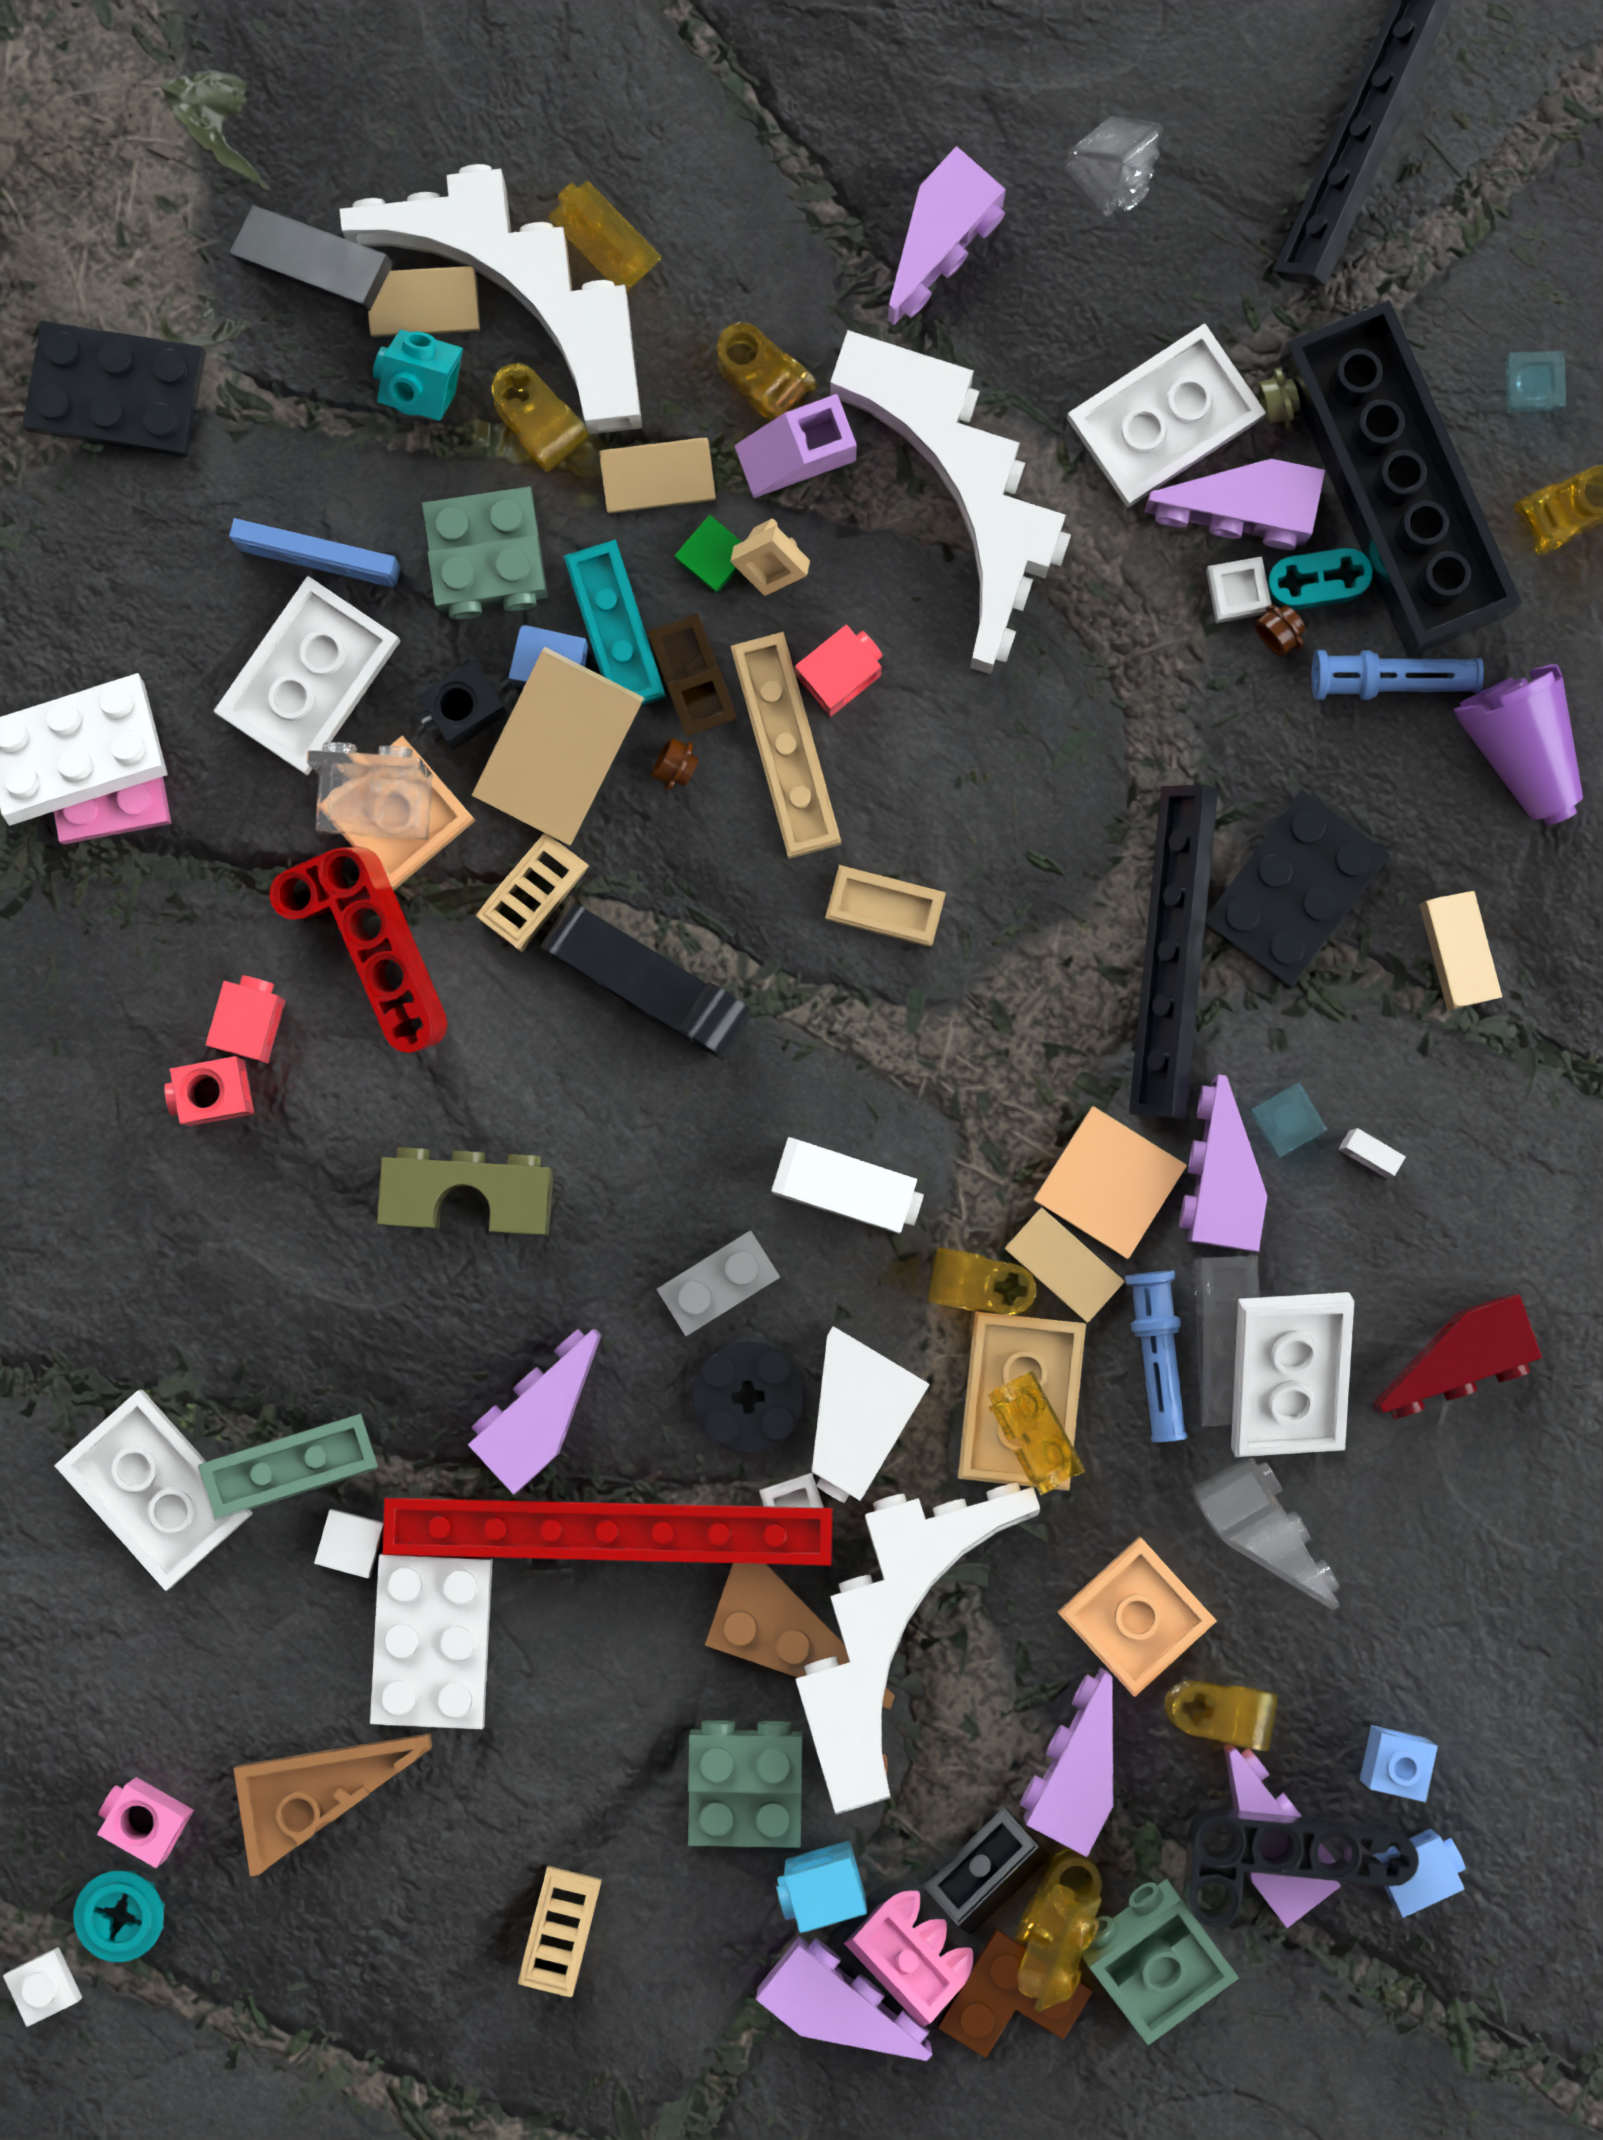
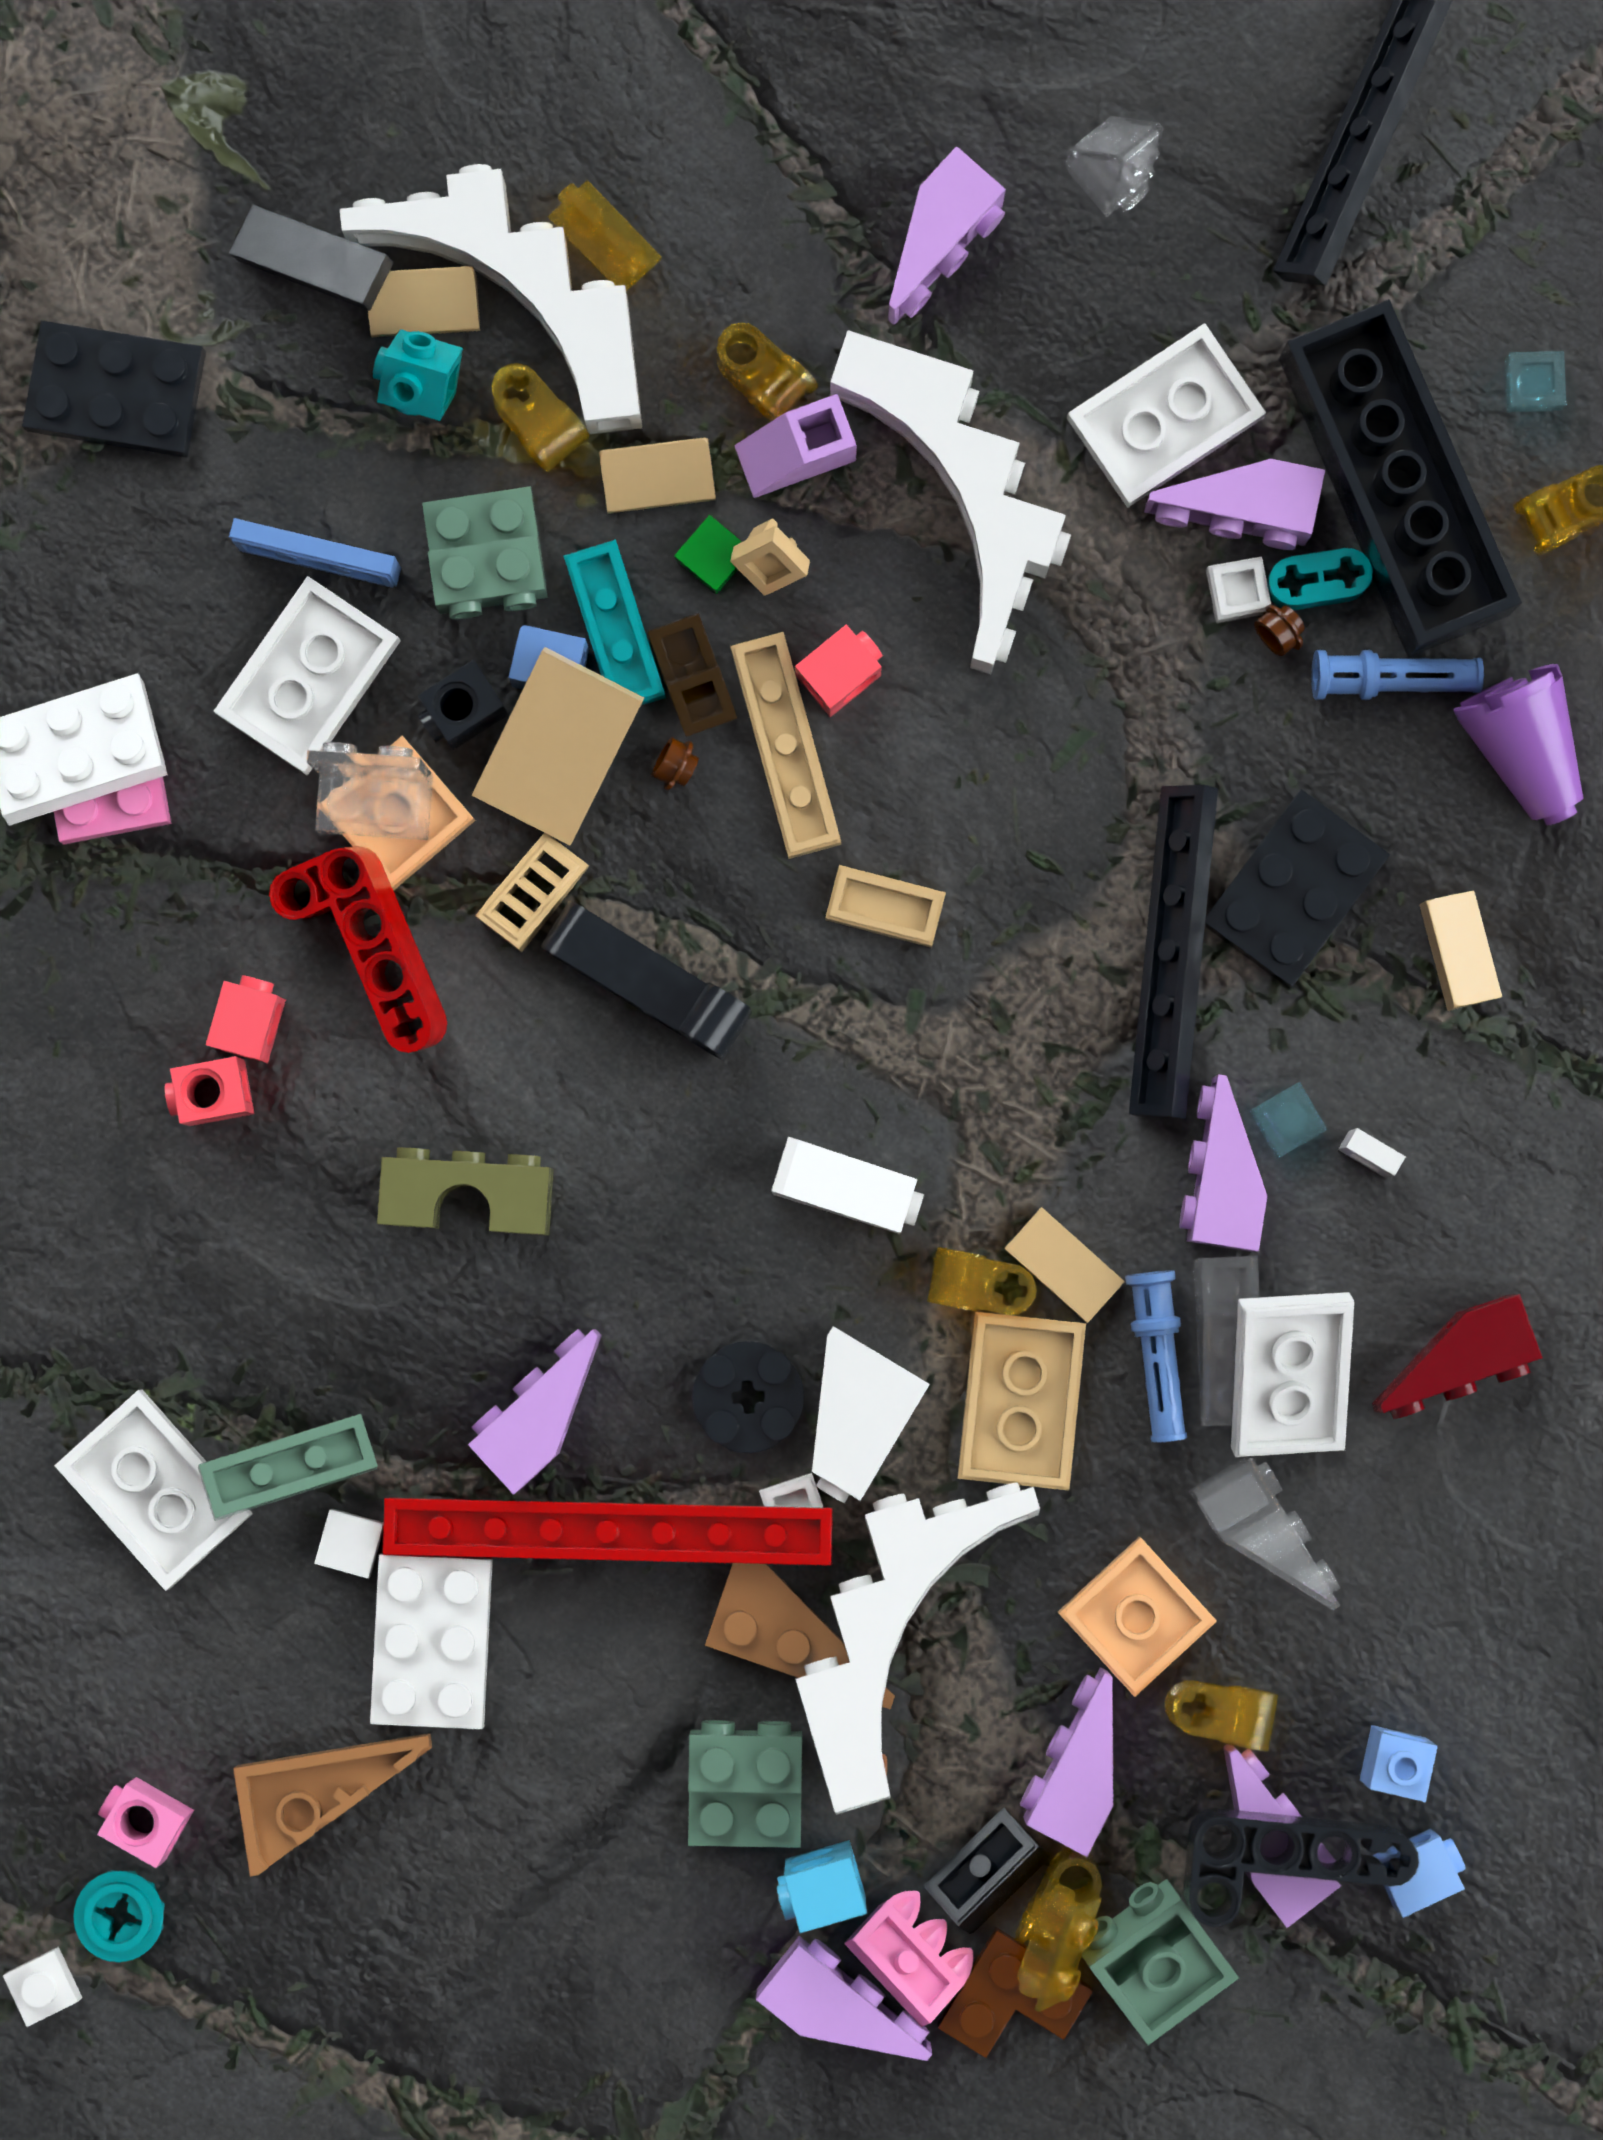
tan slope [518,1866,602,1997] -> none
light grey plate [657,1230,780,1336] -> none
clear yellow hinge [987,1370,1086,1495] -> none
light nougat tile [1033,1106,1187,1259] -> none
olive plate [1257,368,1300,429] -> none

